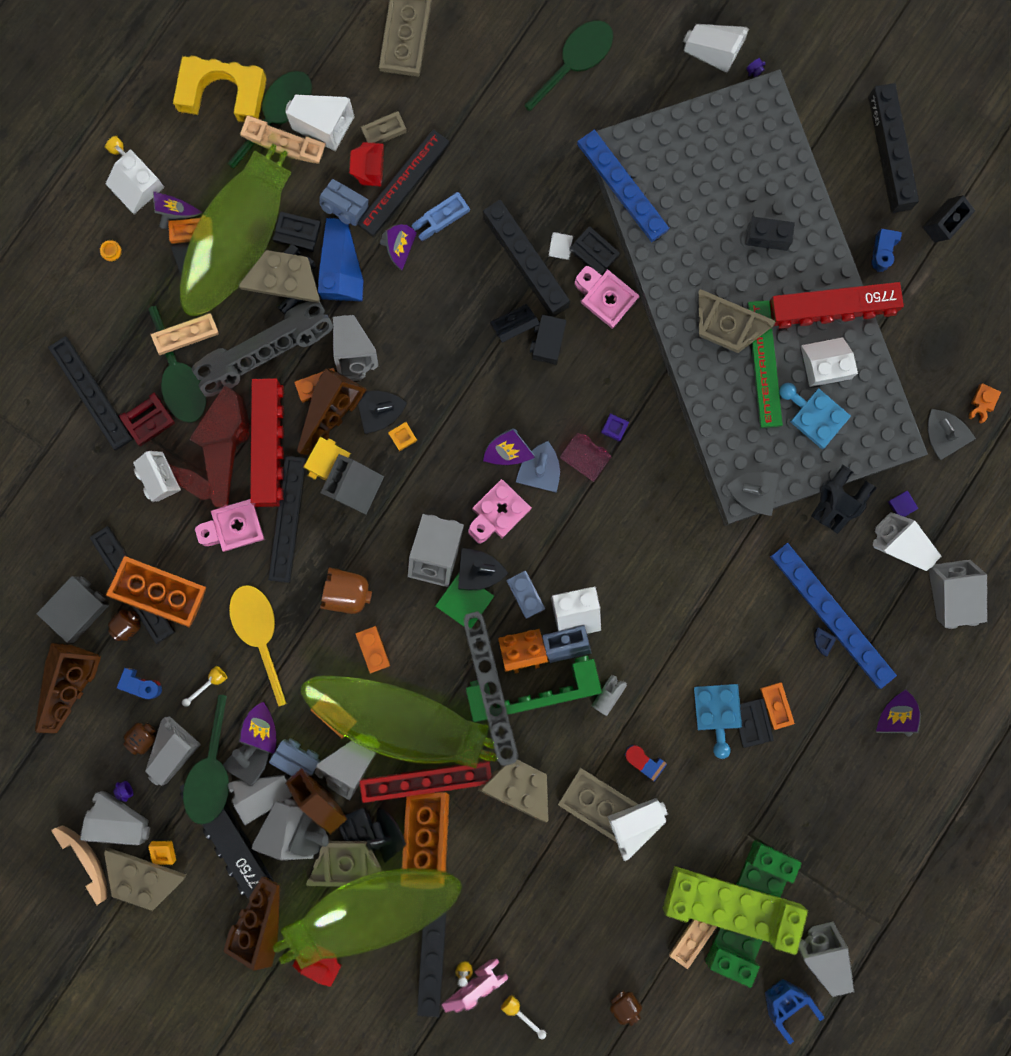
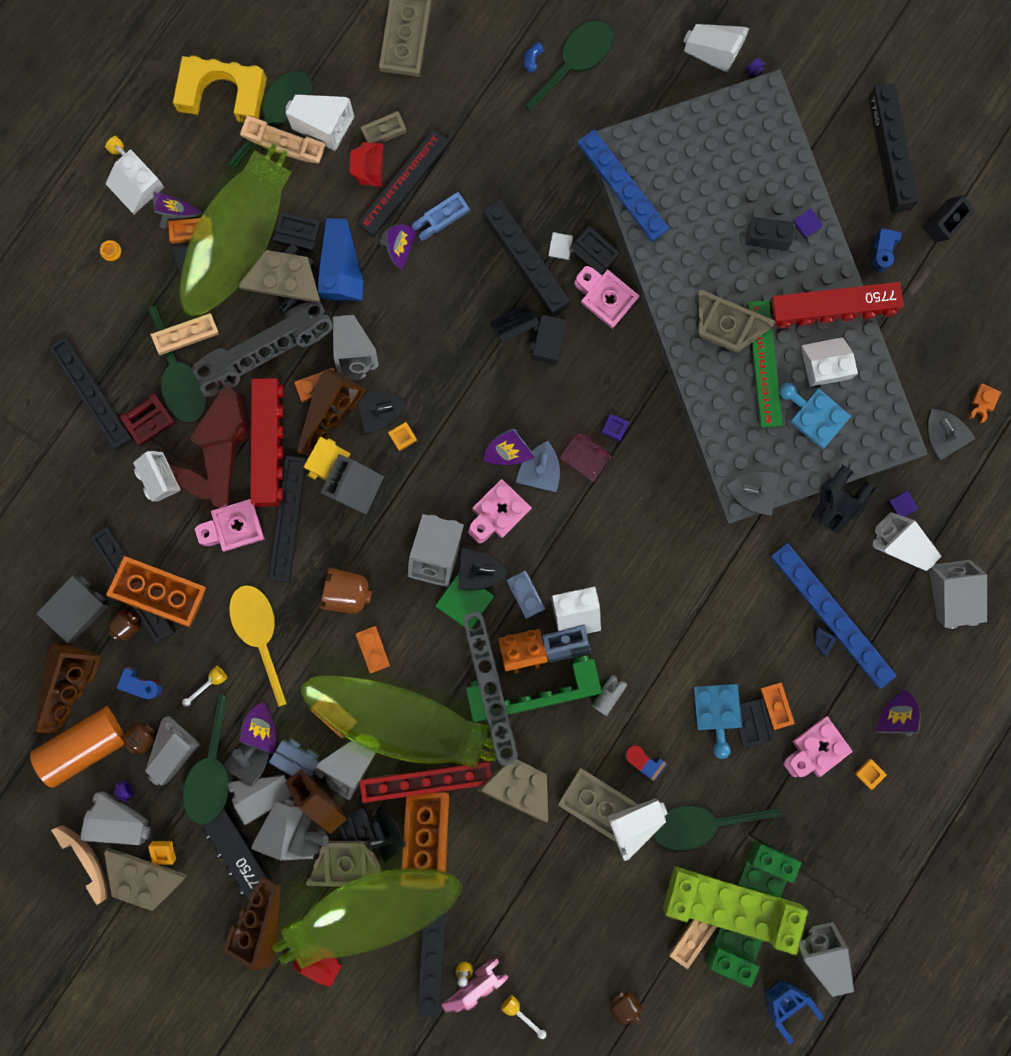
sand blue brick [320,179,368,226] -> none
none -> orange brick [30,706,125,788]
none -> blue arm [523,42,544,73]
none -> dark green piece [653,806,780,850]
none -> bright pink plate [783,716,853,777]
none -> dark purple tile [793,209,823,239]
none -> light orange plate [854,759,887,790]

